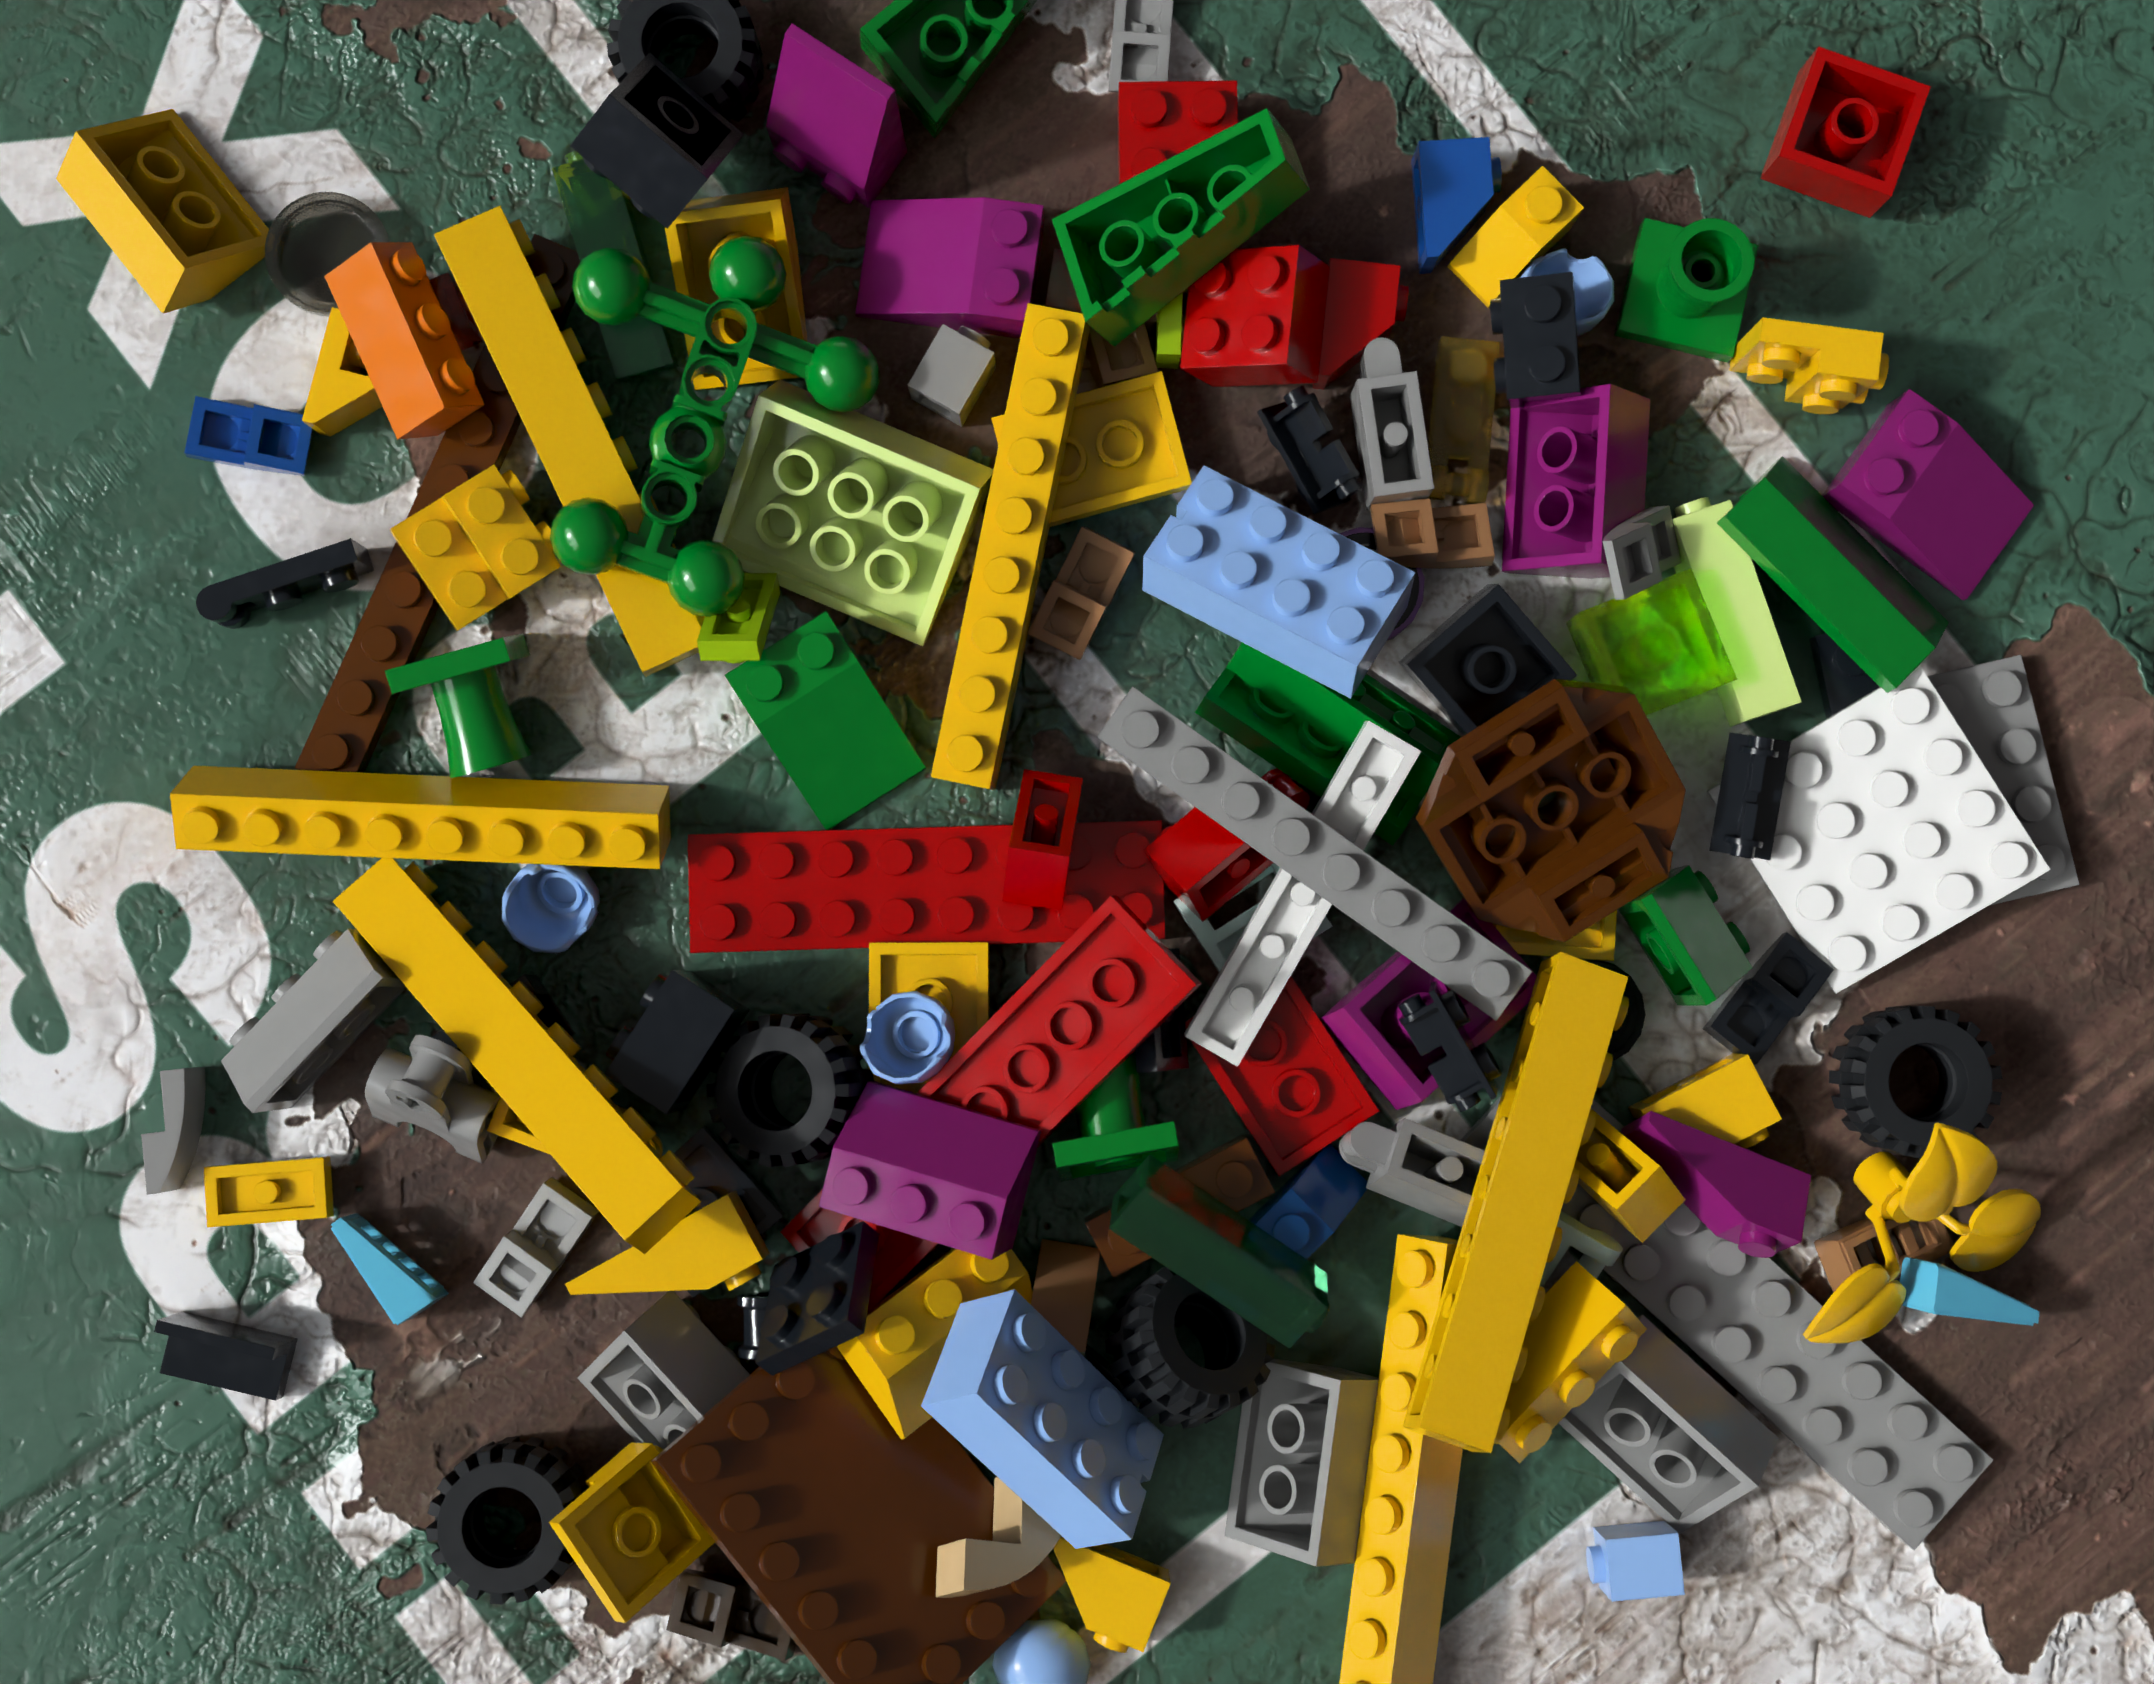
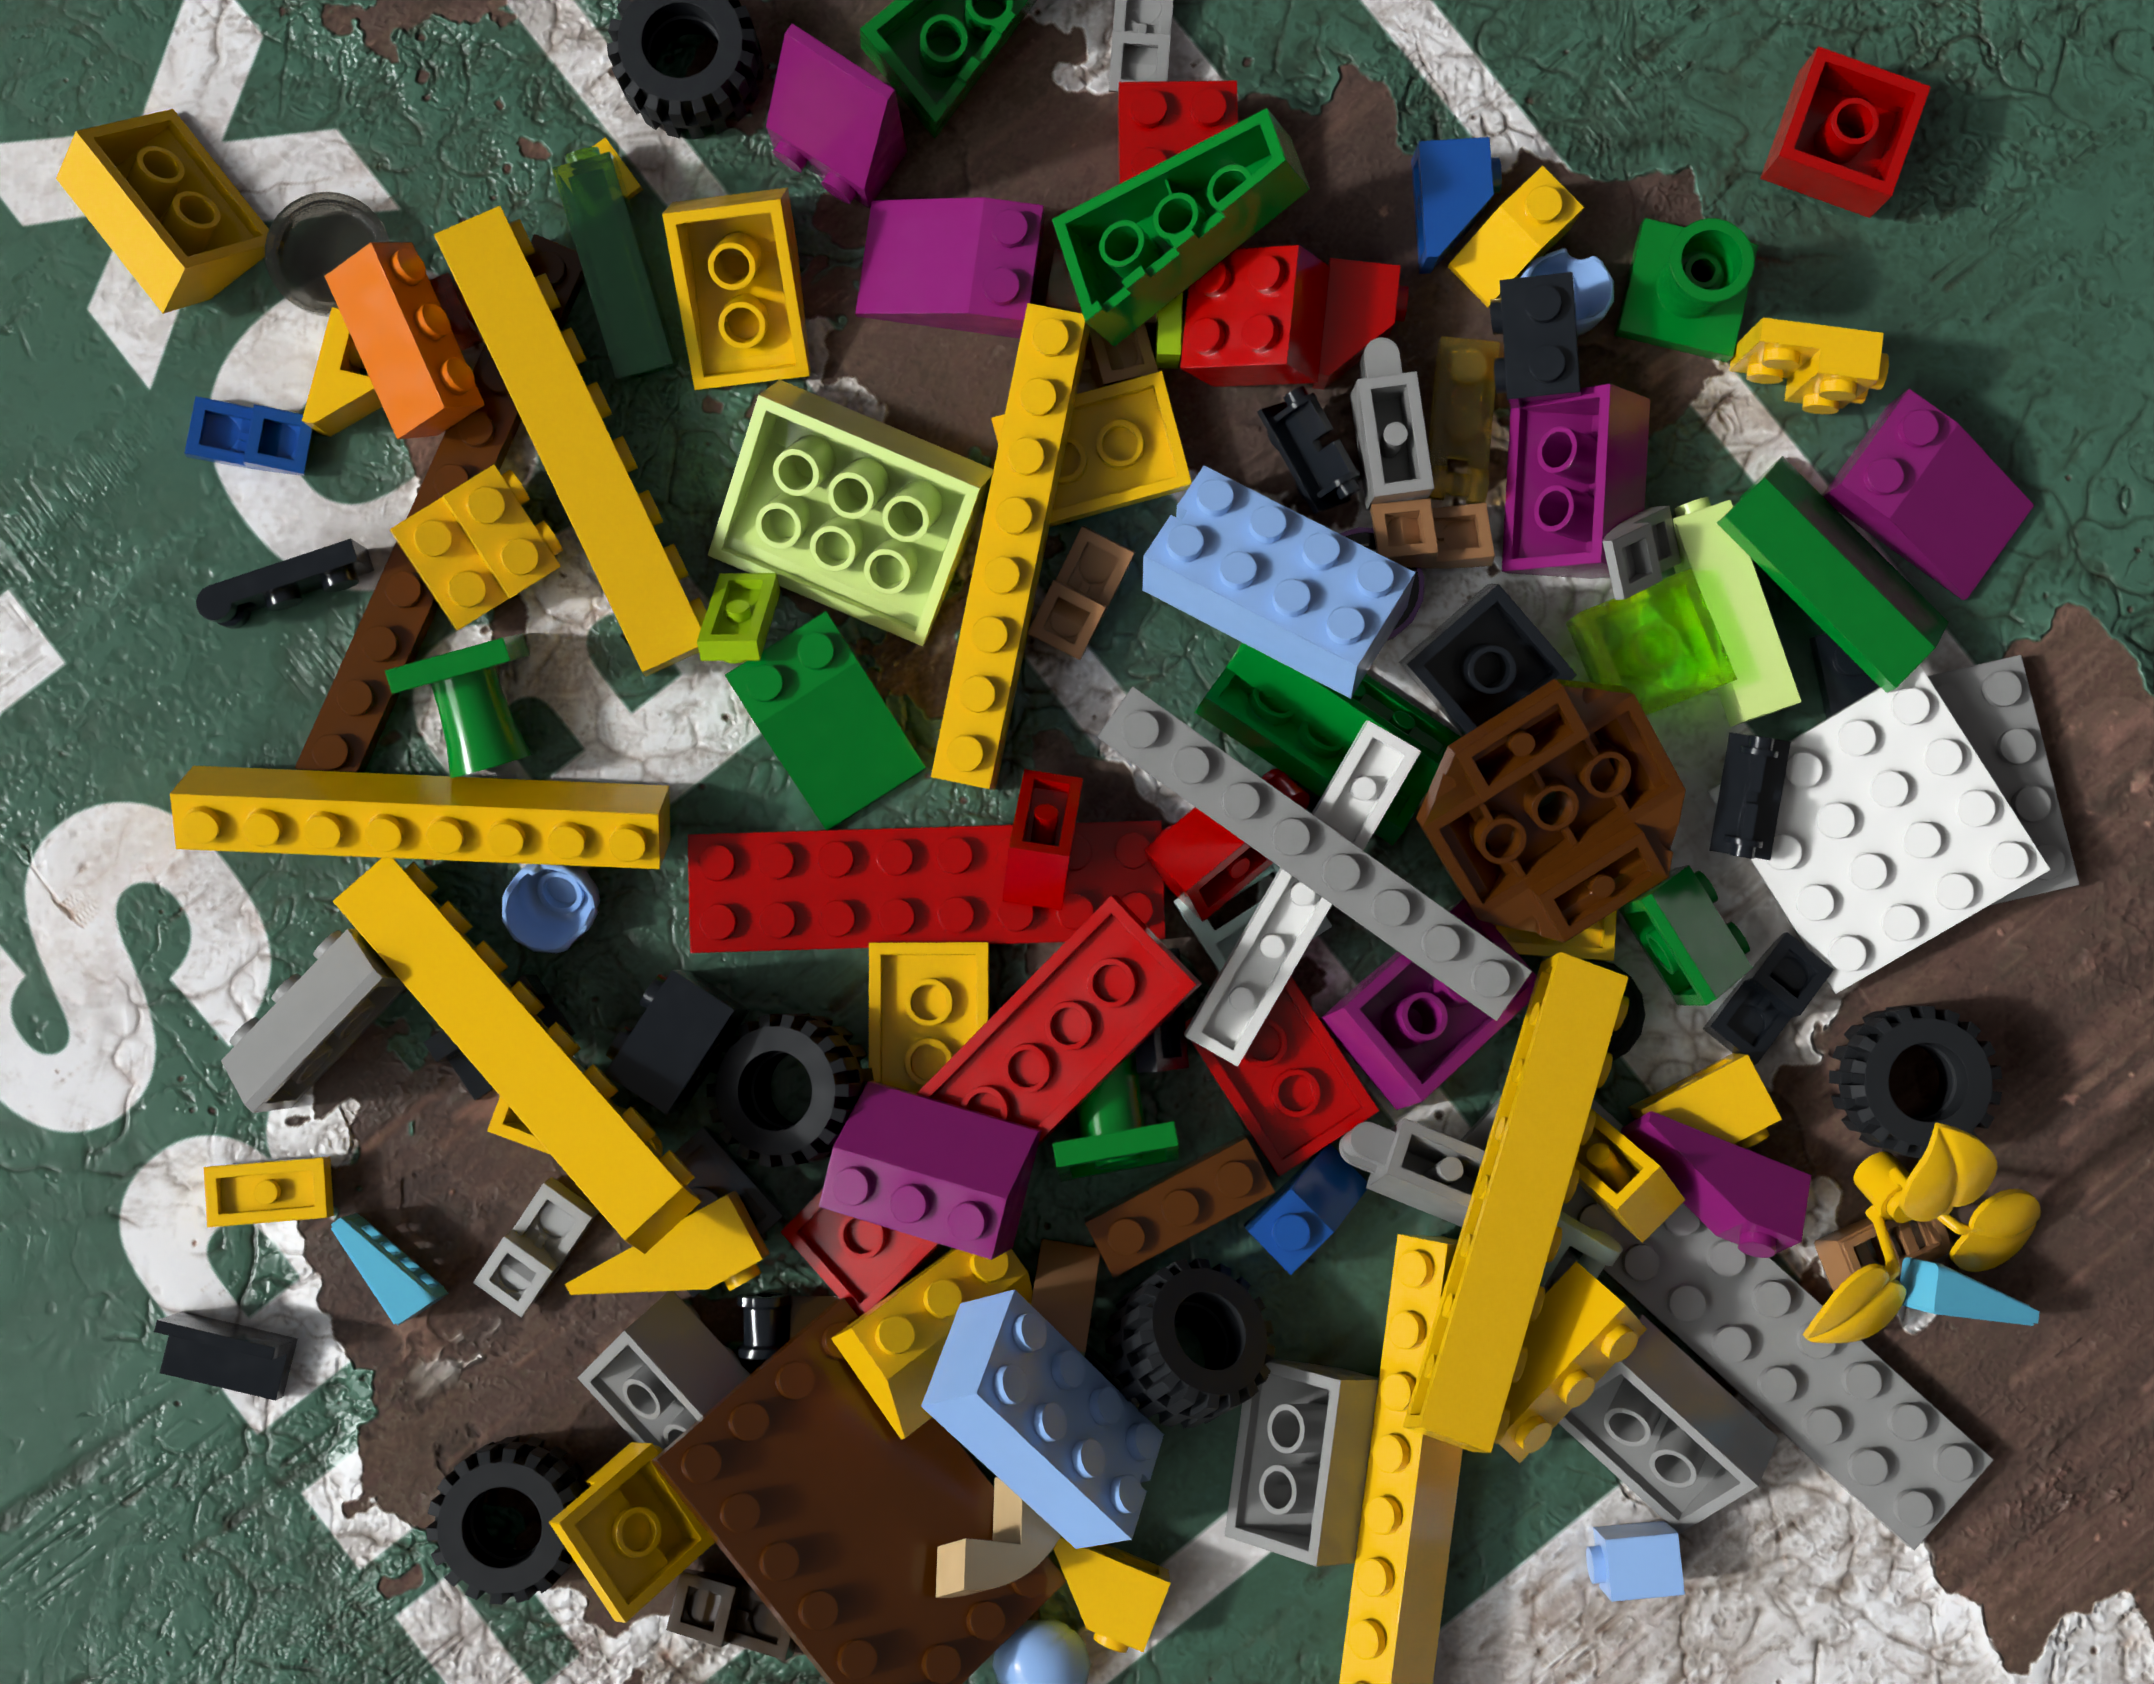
light grey slope [141,1067,206,1195] -> none
light grey piece [365,1035,500,1163] -> none
green piece [550,236,880,617] -> none
black brick [570,52,744,229] -> none
black plate [755,1221,880,1376] -> none
light blue hair [860,991,955,1084] -> none
light grey brick [908,324,996,427] -> none
clear green brick [1109,1154,1330,1349] -> none
black hinge [1398,980,1502,1112] -> none

